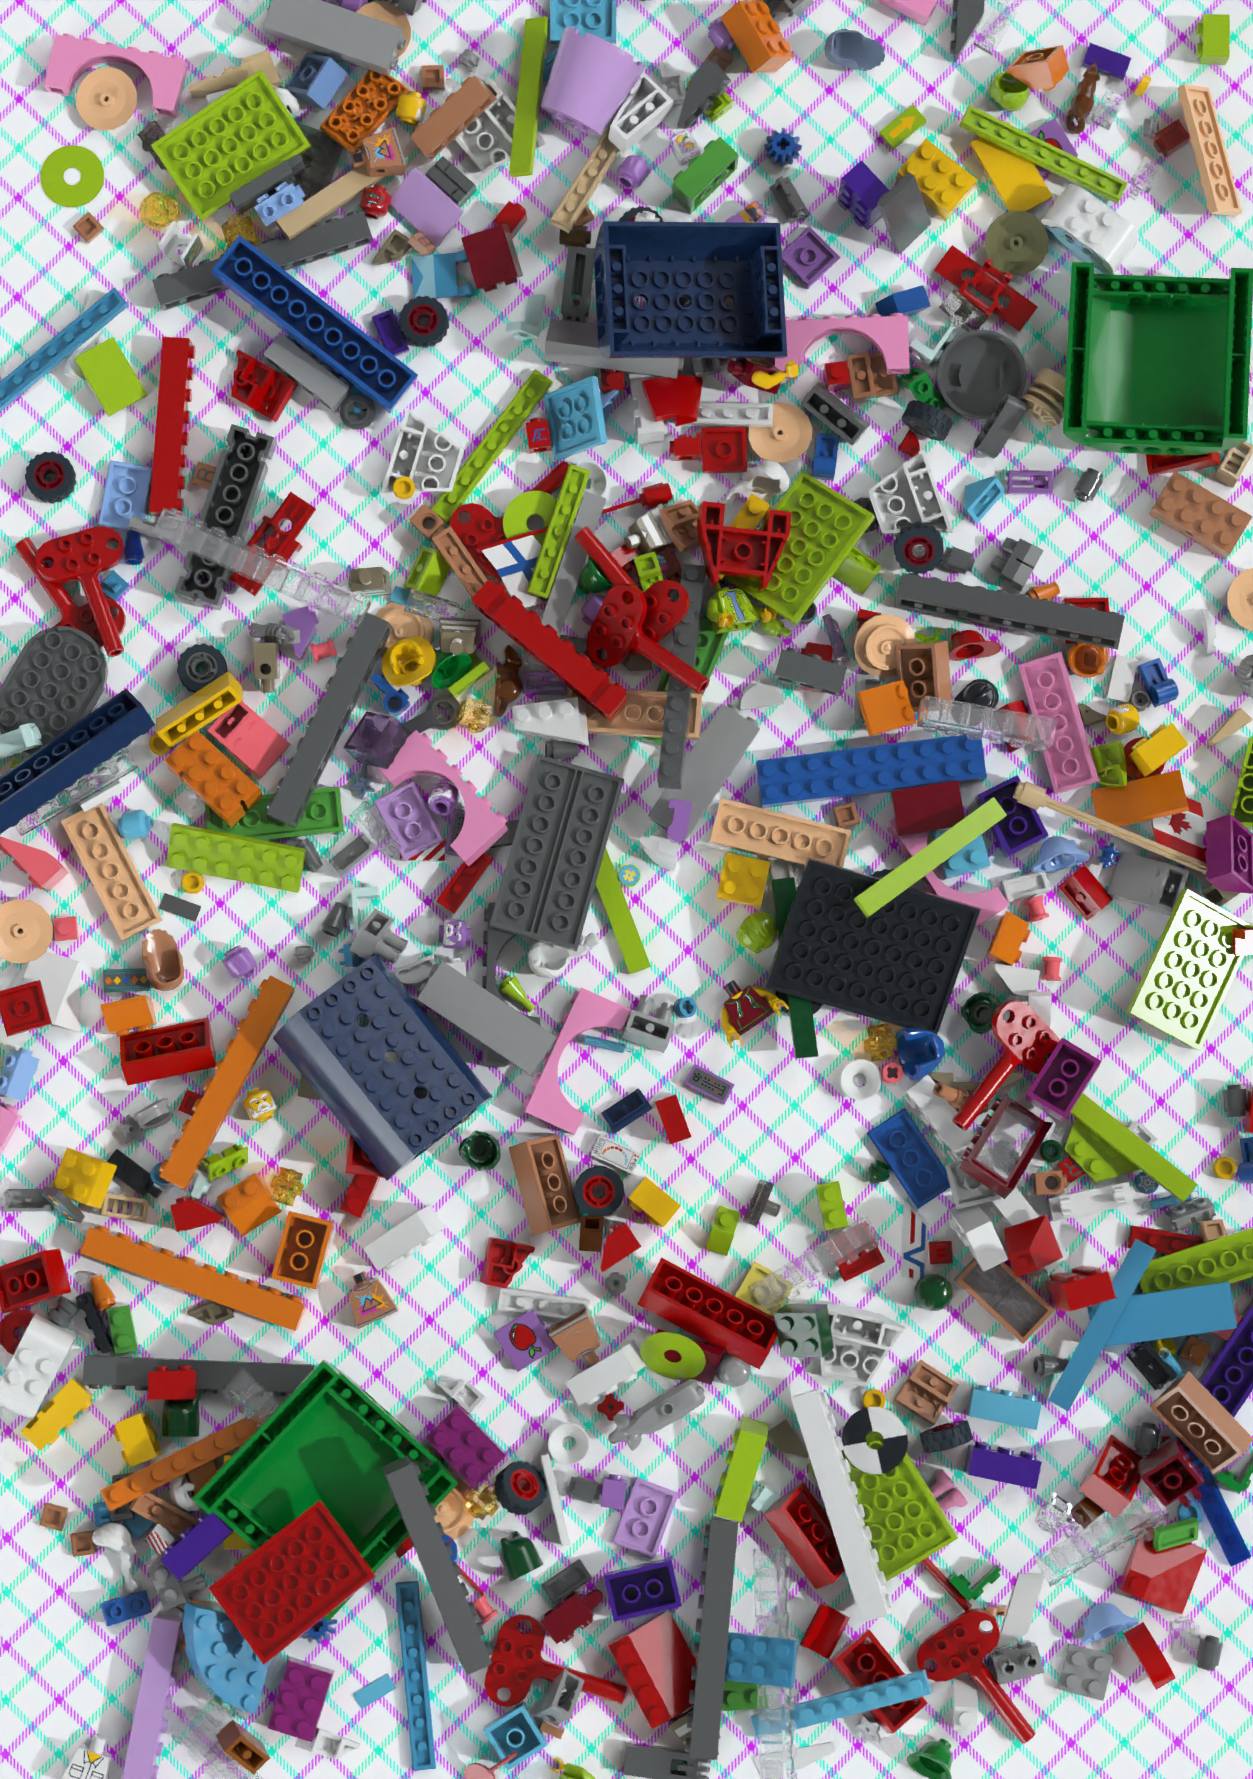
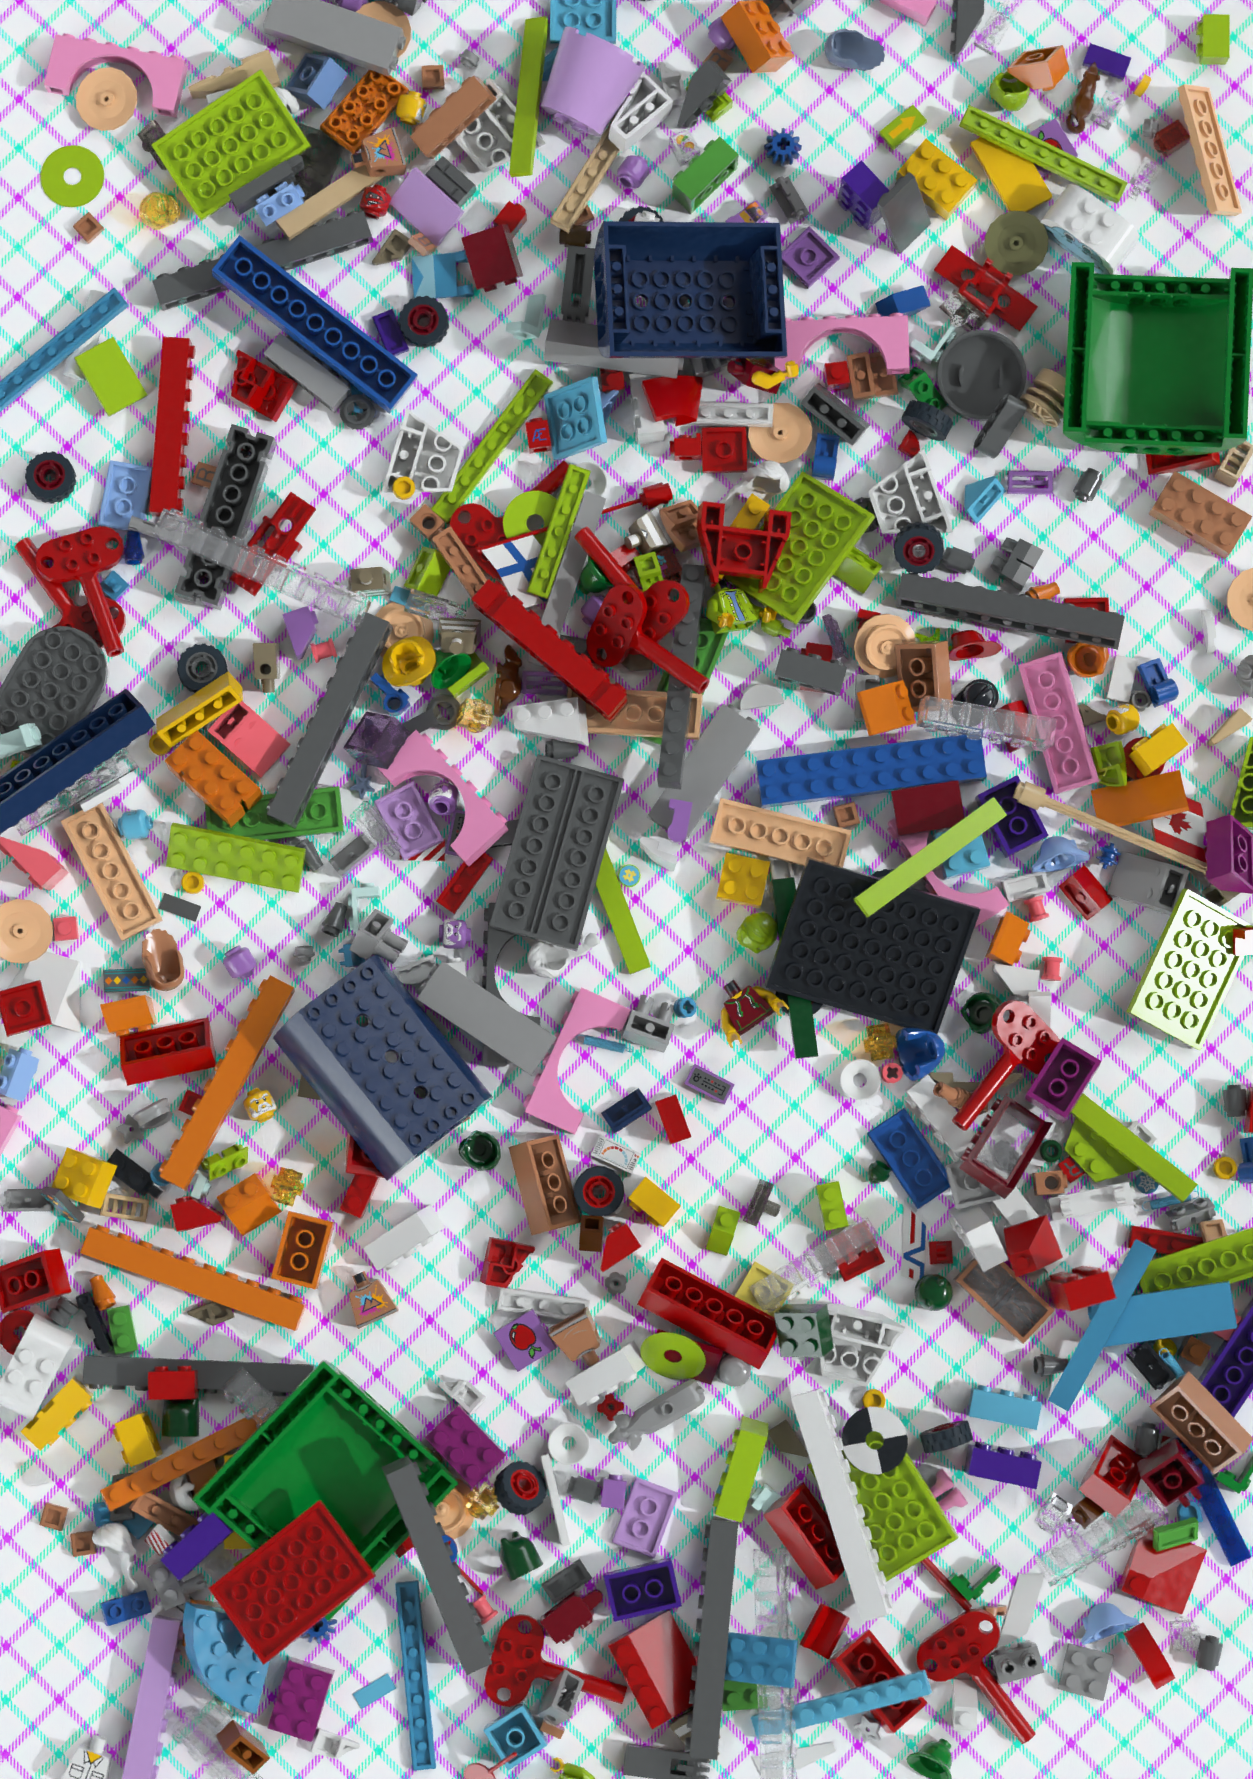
white piece [158,220,203,267] -> none
clear yellow brick [221,214,259,249] -> none
light grey hinge [249,622,300,645] -> none
lime cone [499,975,536,1013] -> none
nougat slope [894,1359,959,1426] -> none

